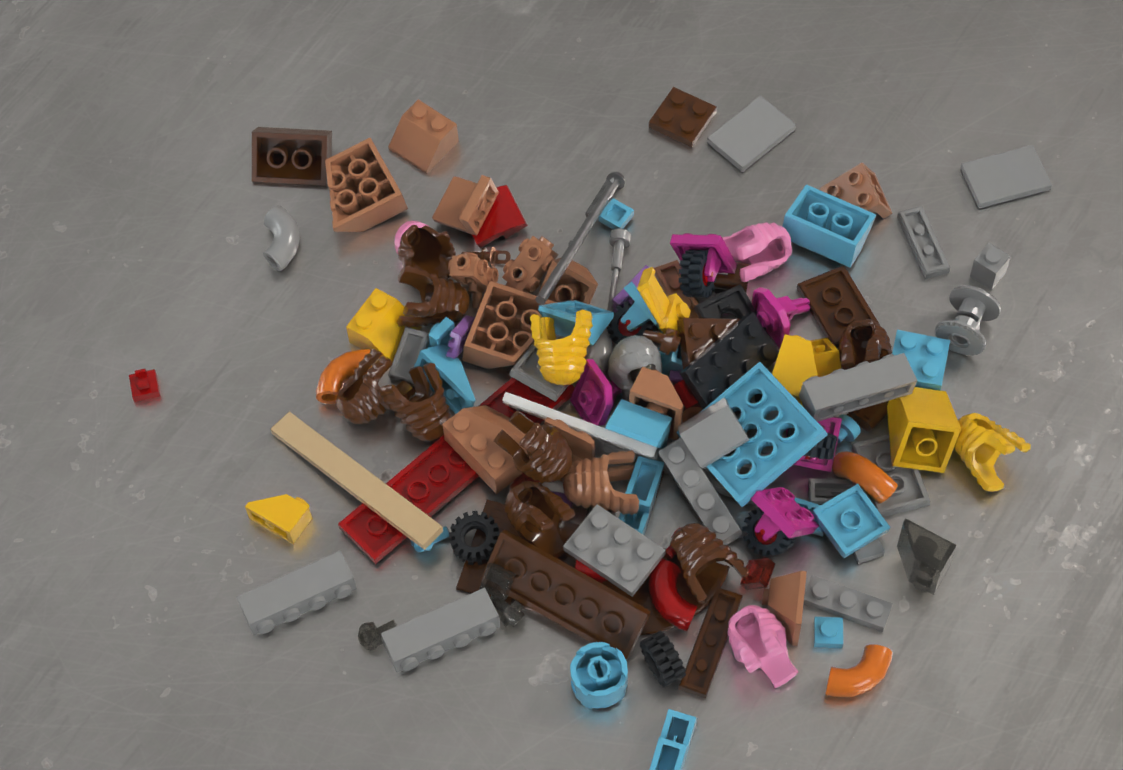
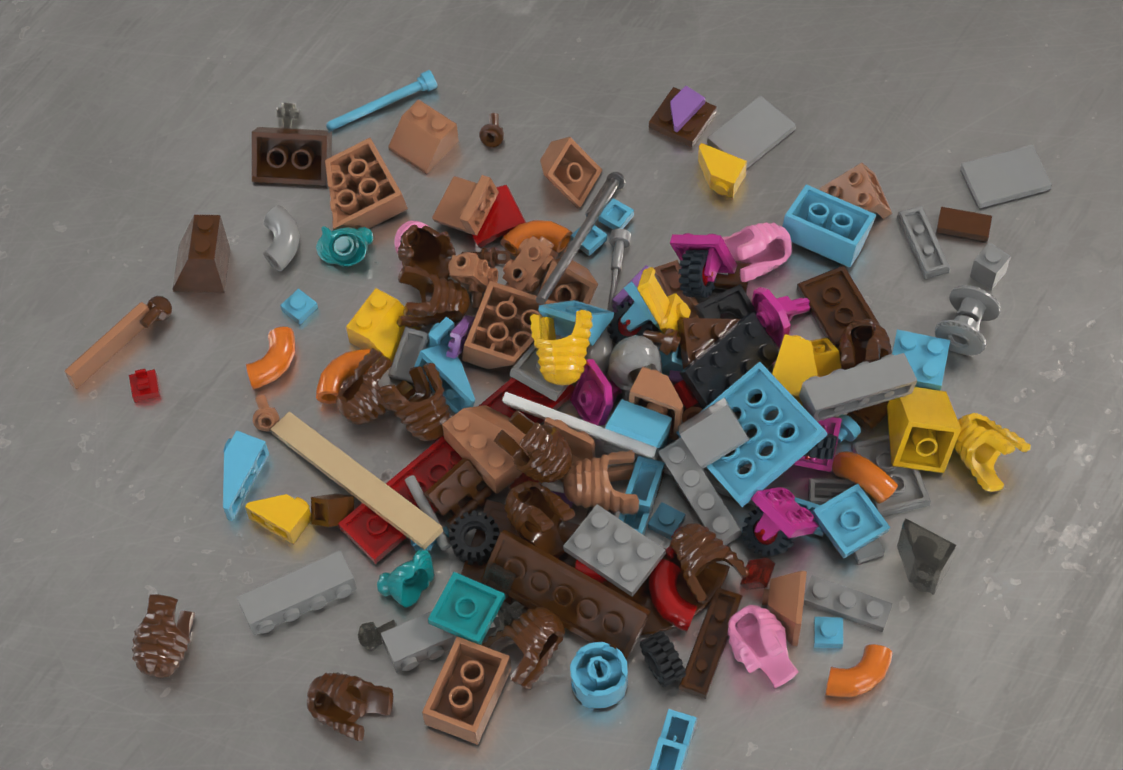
none -> nougat tile [64,302,150,389]
none -> reddish brown hair [132,594,195,678]
none -> reddish brown plate [140,296,172,328]
none -> reddish brown slope [172,215,230,292]
none -> medium azure slope [223,430,269,521]
none -> orange cylinder [246,326,295,389]
none -> nougat plate [253,395,280,432]
none -> clear smoke plate [276,103,301,129]
none -> medium azure plate [280,288,318,325]
none -> reddish brown hair [307,673,394,741]
none -> reddish brown panel [311,494,354,527]
none -> teal hair [316,226,374,267]
none -> medium azure piece [326,70,438,131]
none -> teal hair [377,549,435,608]
none -> light grey bar [405,475,451,551]
none -> nougat brick [422,636,512,745]
none -> reddish brown plate [424,458,493,527]
none -> teal plate [428,572,505,645]
none -> reddish brown plate [479,113,504,147]
none -> reddish brown hair [482,607,565,690]
none -> orange cylinder [500,220,573,257]
none -> nougat slope [540,137,602,209]
none -> medium azure plate [571,225,607,256]
none -> medium azure plate [648,502,686,540]
none -> medium lavender tile [670,86,705,133]
none -> yellow slope [698,143,747,198]
none -> reddish brown tile [936,207,992,242]

